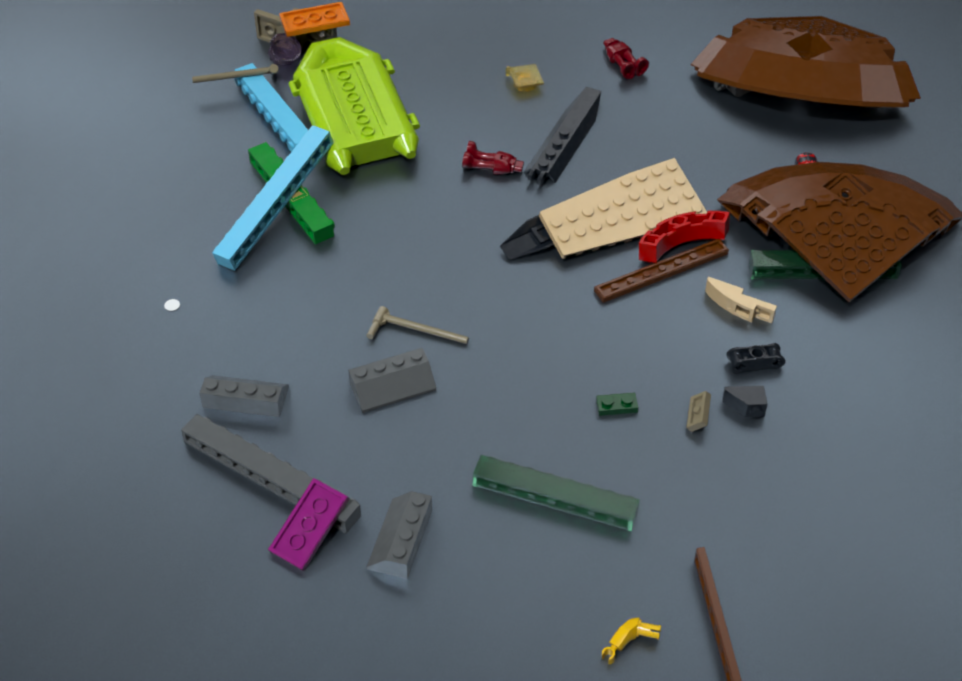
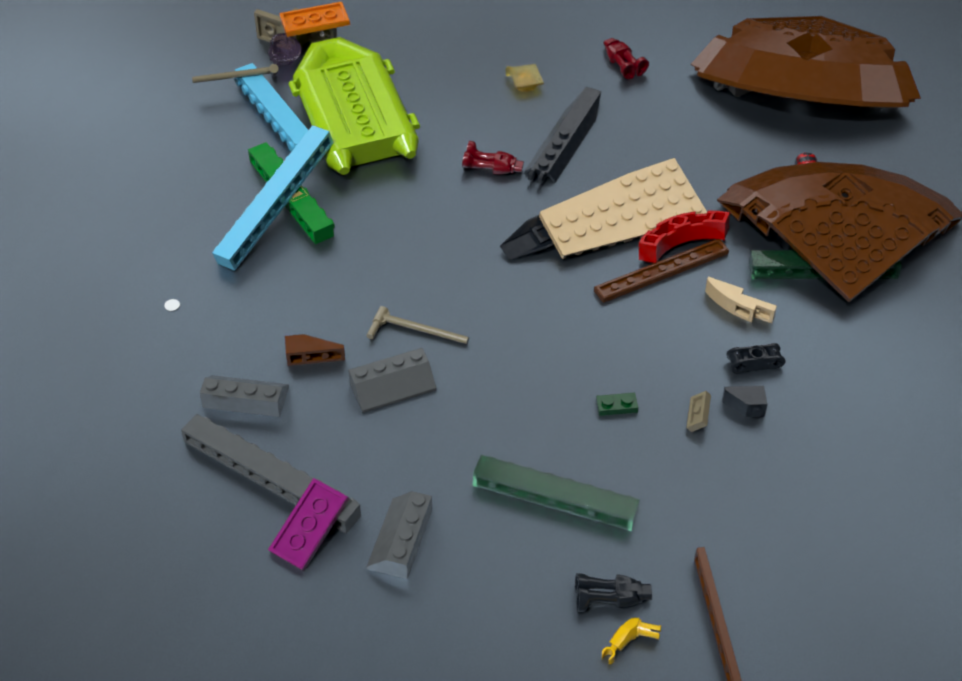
none -> reddish brown slope [285,334,345,366]
none -> black piece [575,573,652,612]

